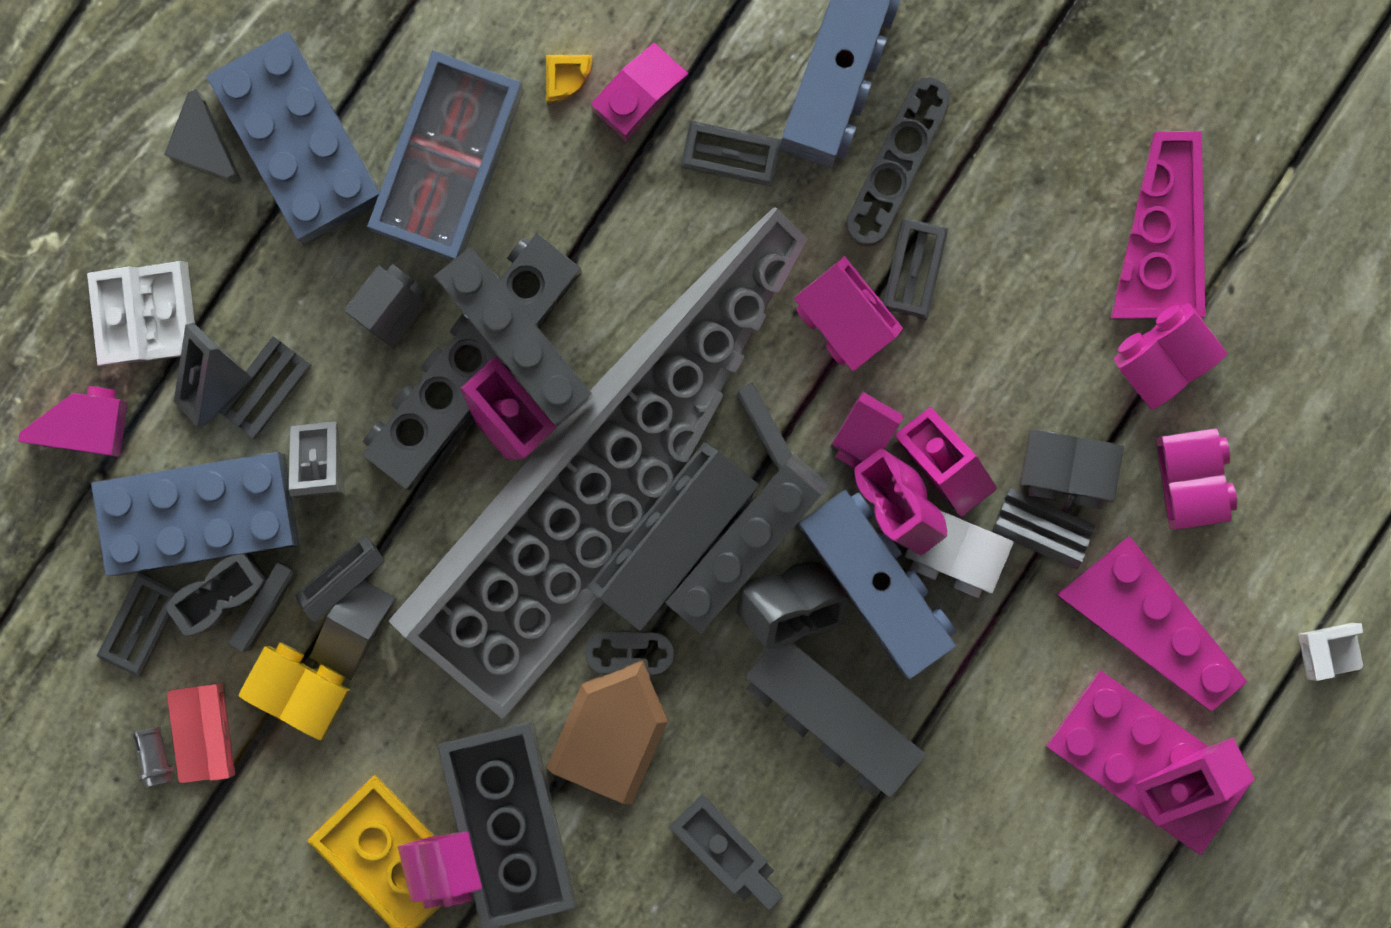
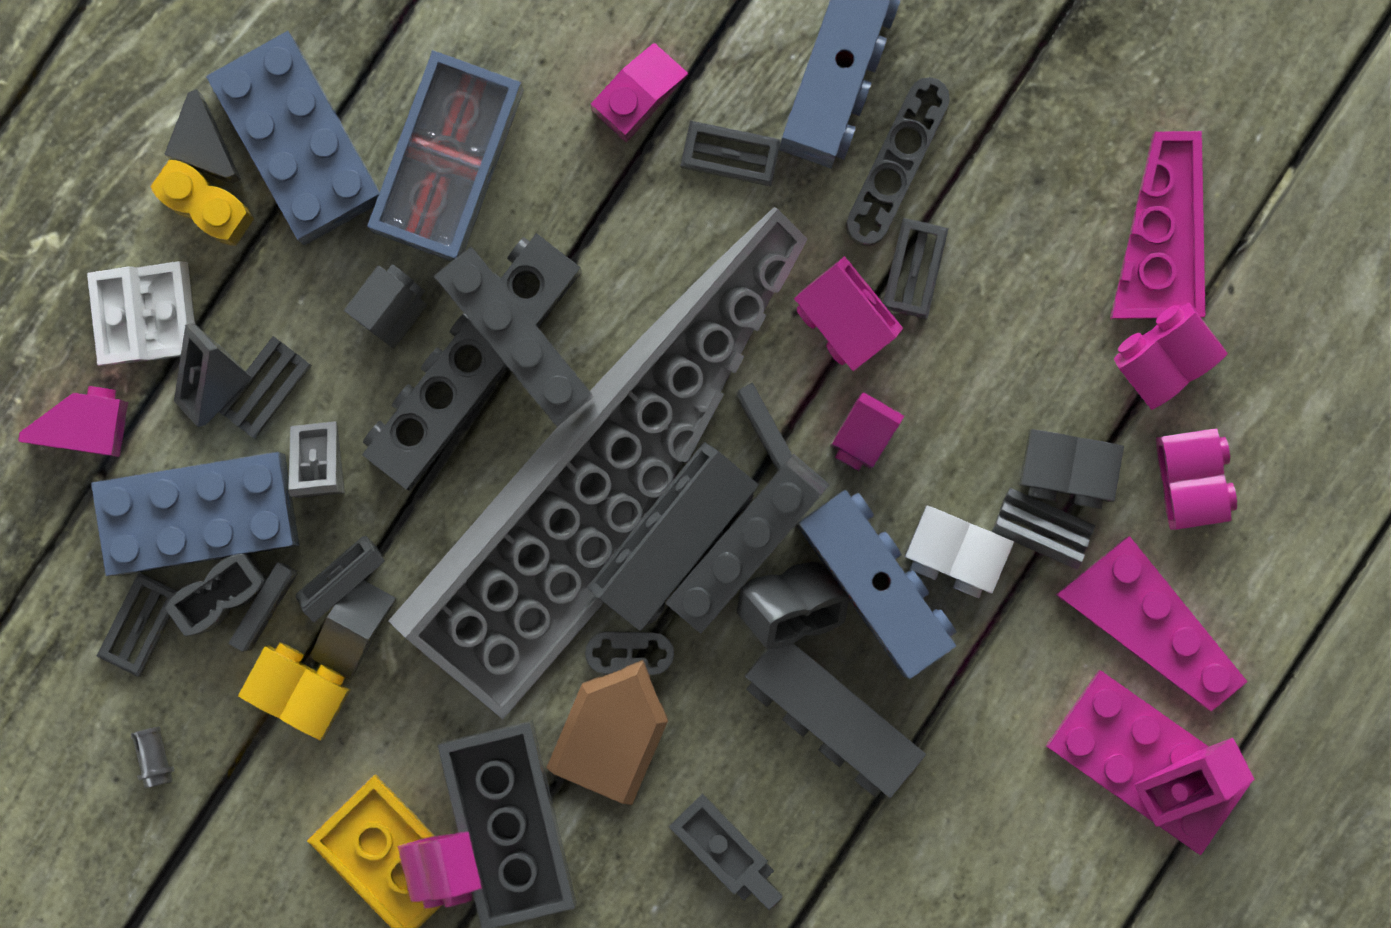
coral panel [167,683,236,783] -> none
dark pink slope [460,357,557,460] -> none
yellow tile [546,55,593,103] -> none
dark pink brick [855,448,948,556] -> none
dark pink slope [894,407,997,517] -> none
white panel [1298,623,1363,681] -> none
none -> yellow brick [150,159,254,246]

